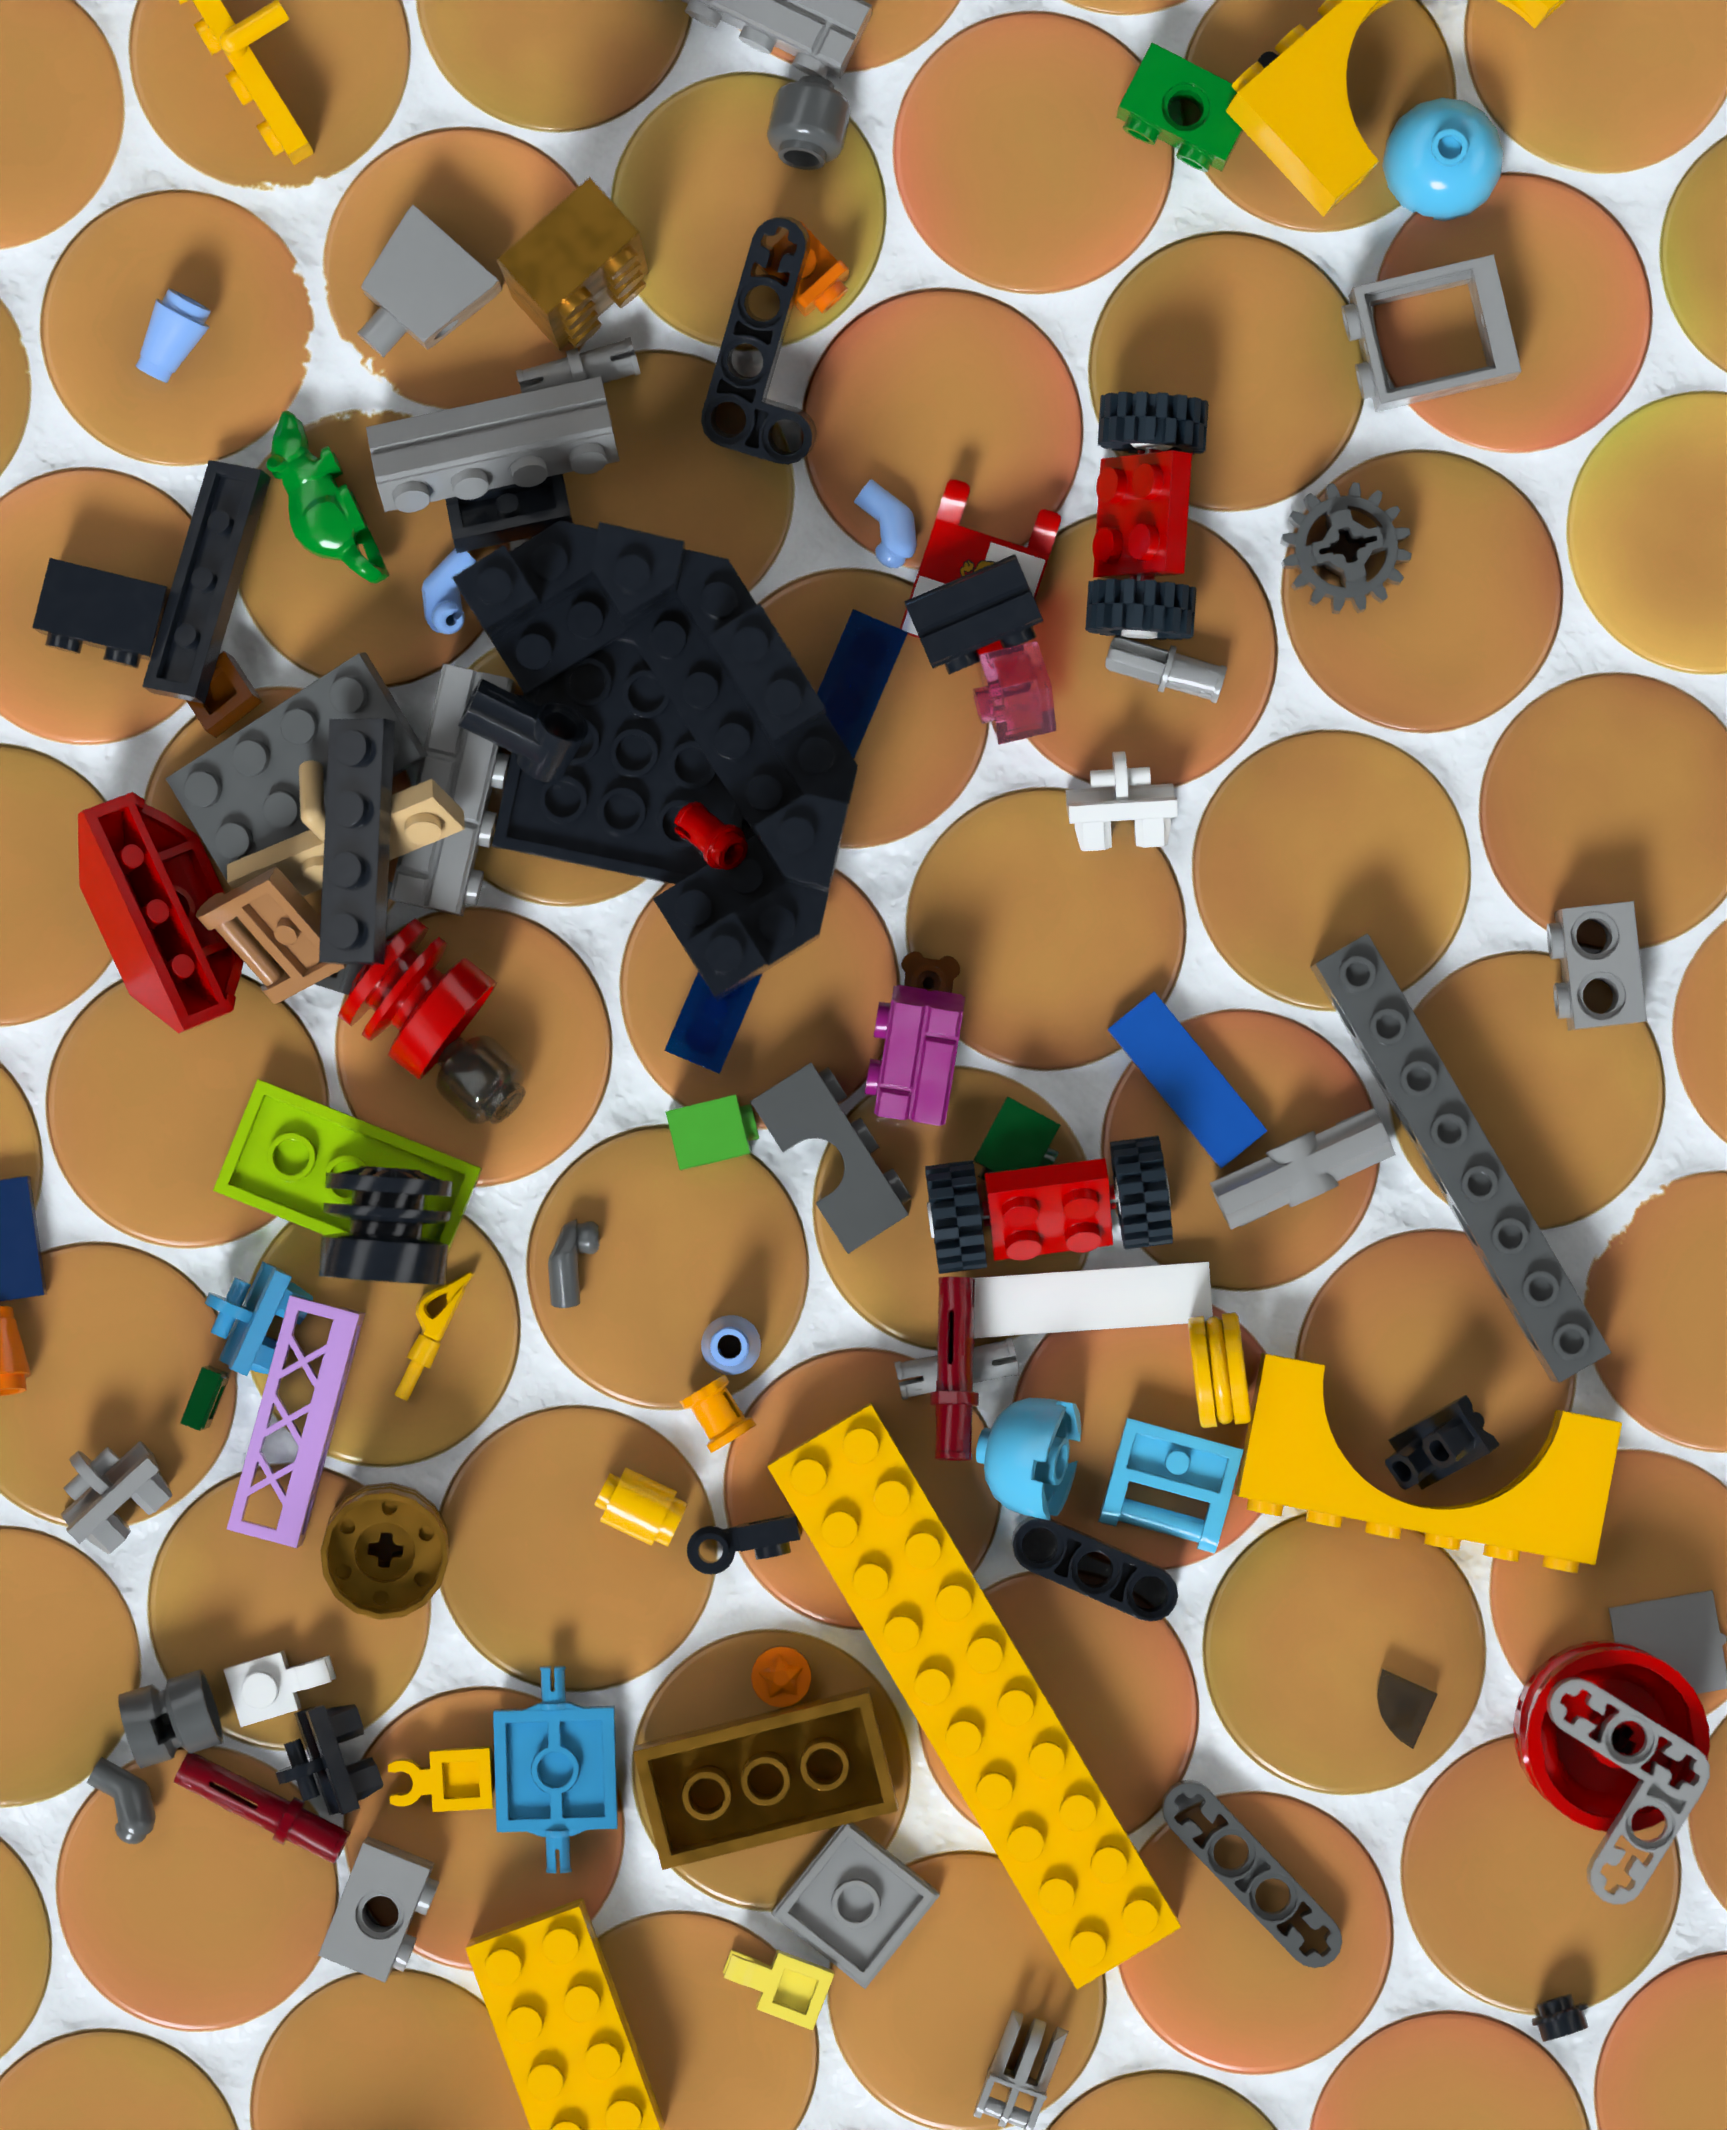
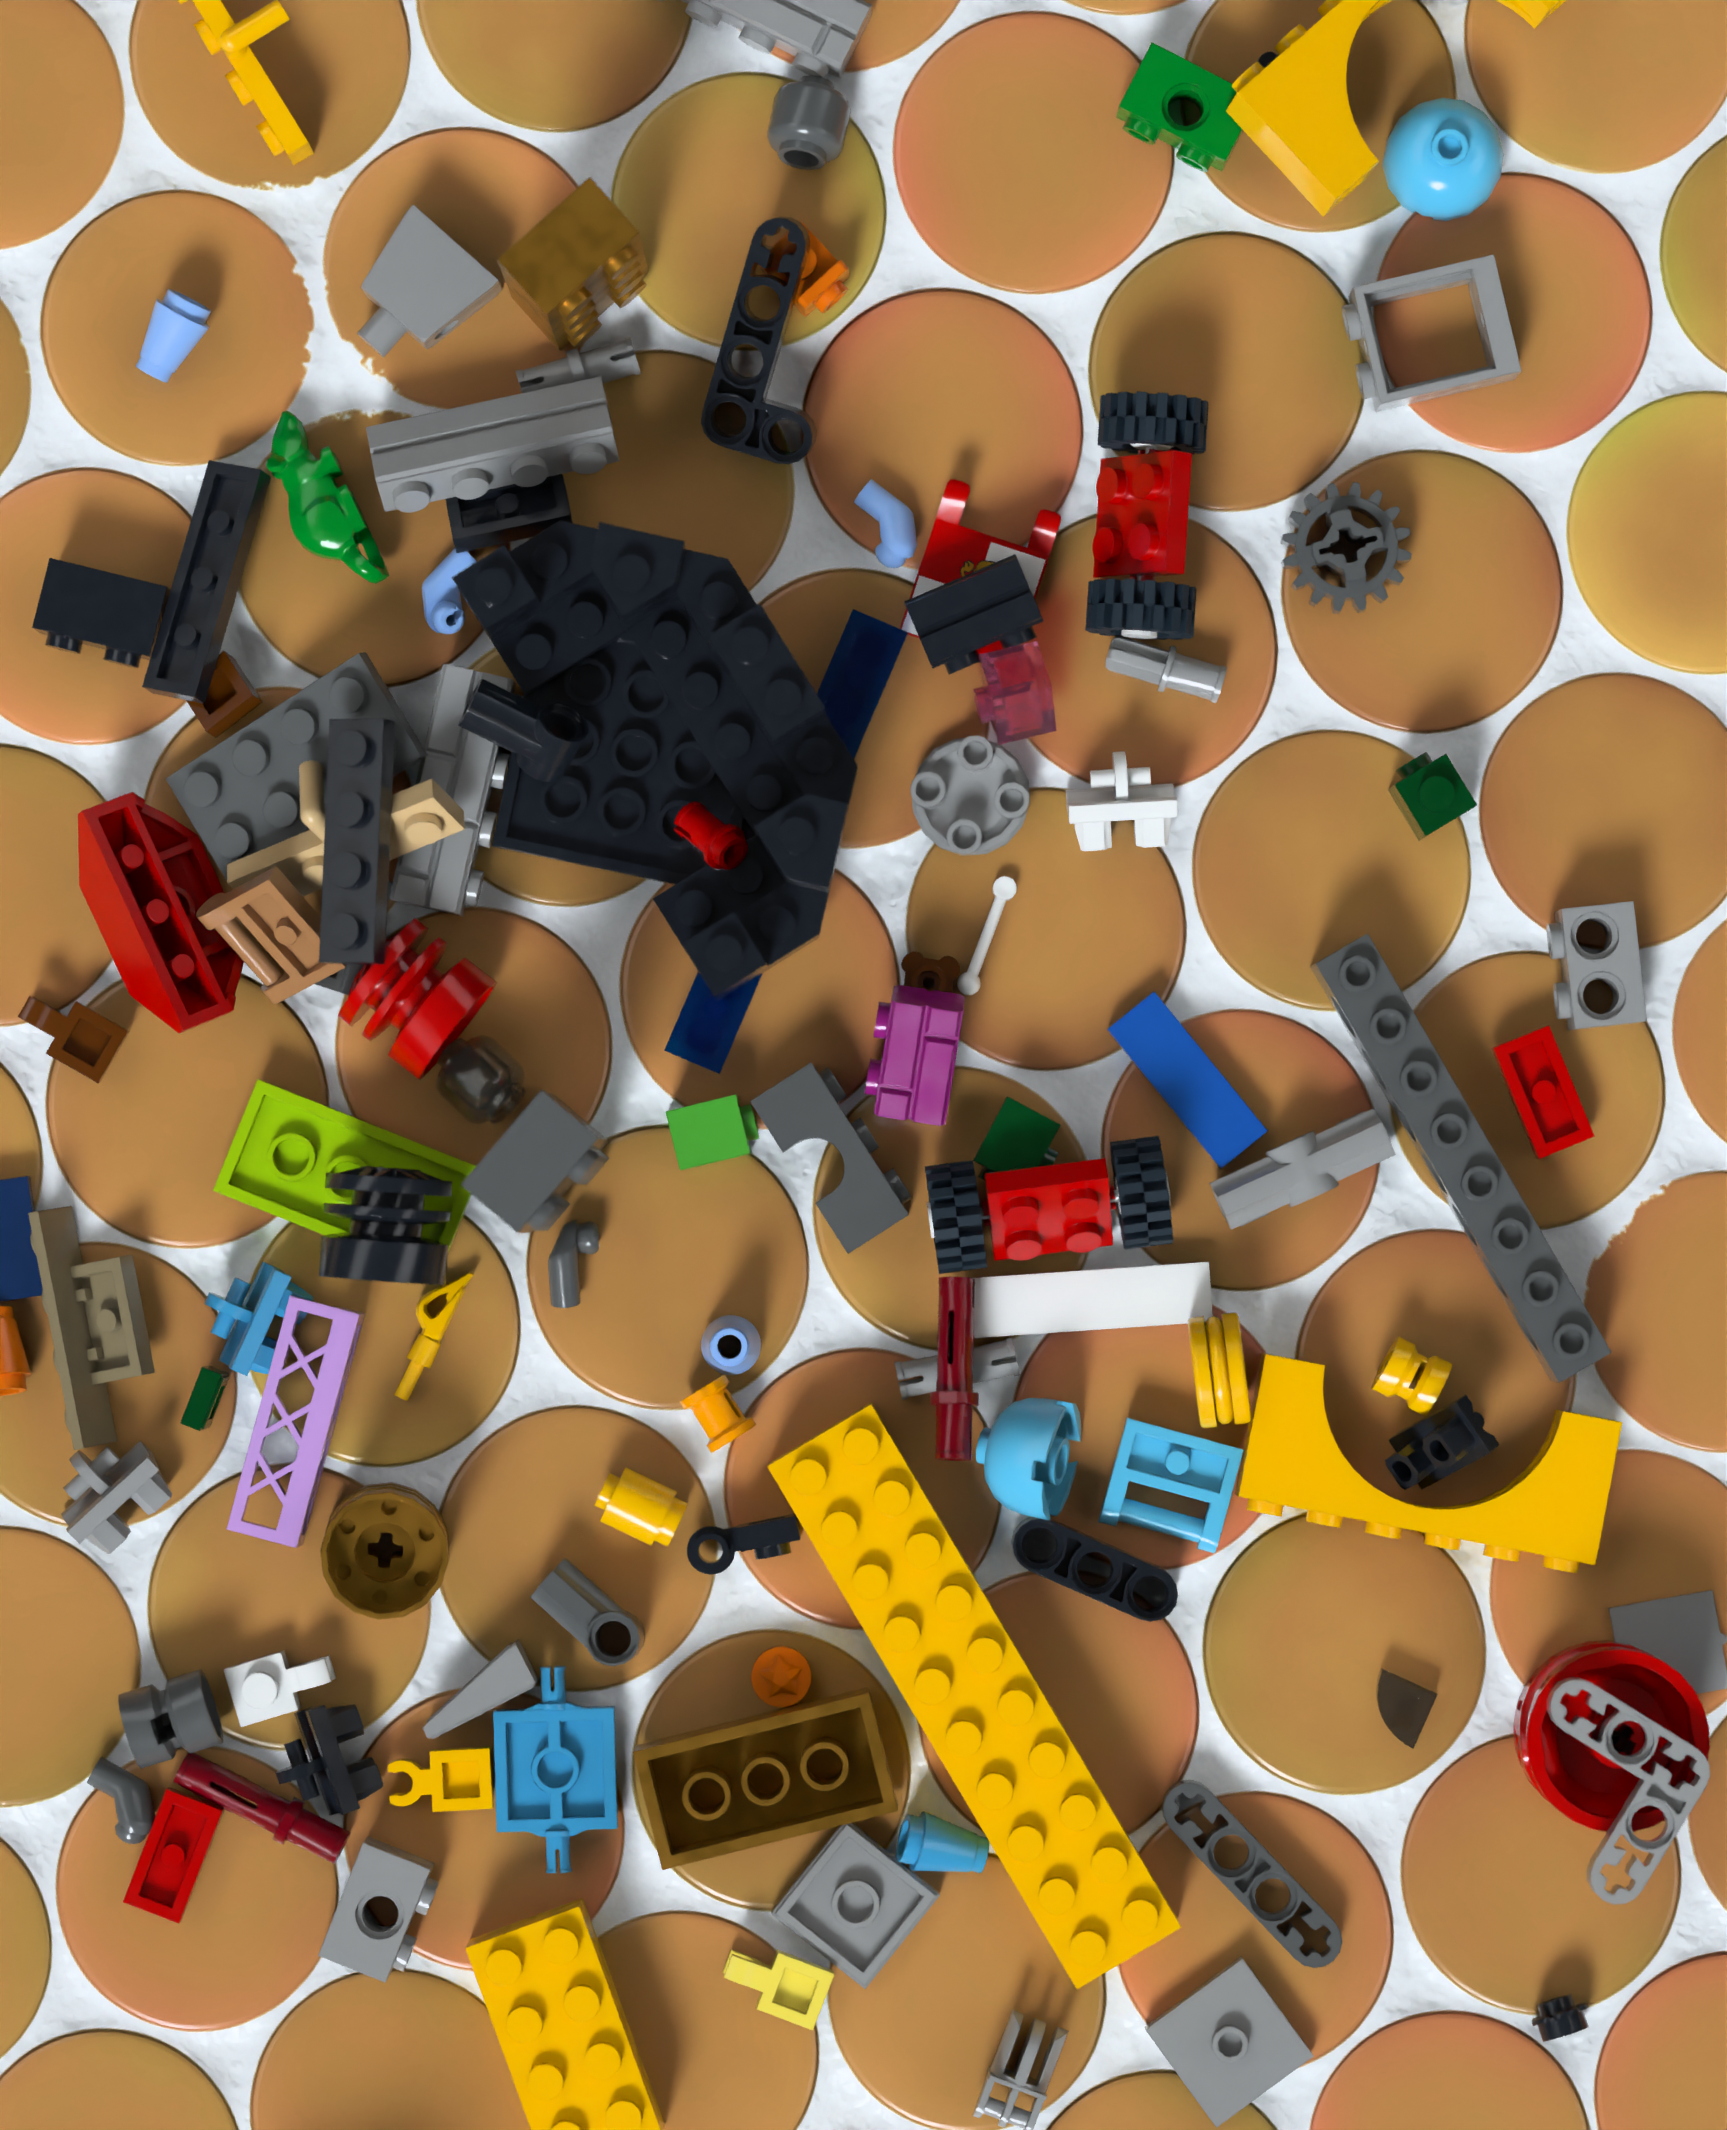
none -> reddish brown plate [18,996,130,1083]
none -> dark tan bracket [28,1206,155,1450]
none -> red plate [123,1787,225,1924]
none -> light grey slope [423,1639,539,1740]
none -> dark grey brick [461,1090,609,1233]
none -> dark grey piece [530,1558,645,1666]
none -> dark azure cone [896,1811,989,1873]
none -> light grey dish [910,735,1030,856]
none -> white hinge [957,876,1017,995]
none -> light grey plate [1144,1956,1314,2128]
none -> yellow wheel [1371,1336,1452,1417]
none -> dark green brick [1388,752,1477,841]
none -> red plate [1491,1025,1595,1159]

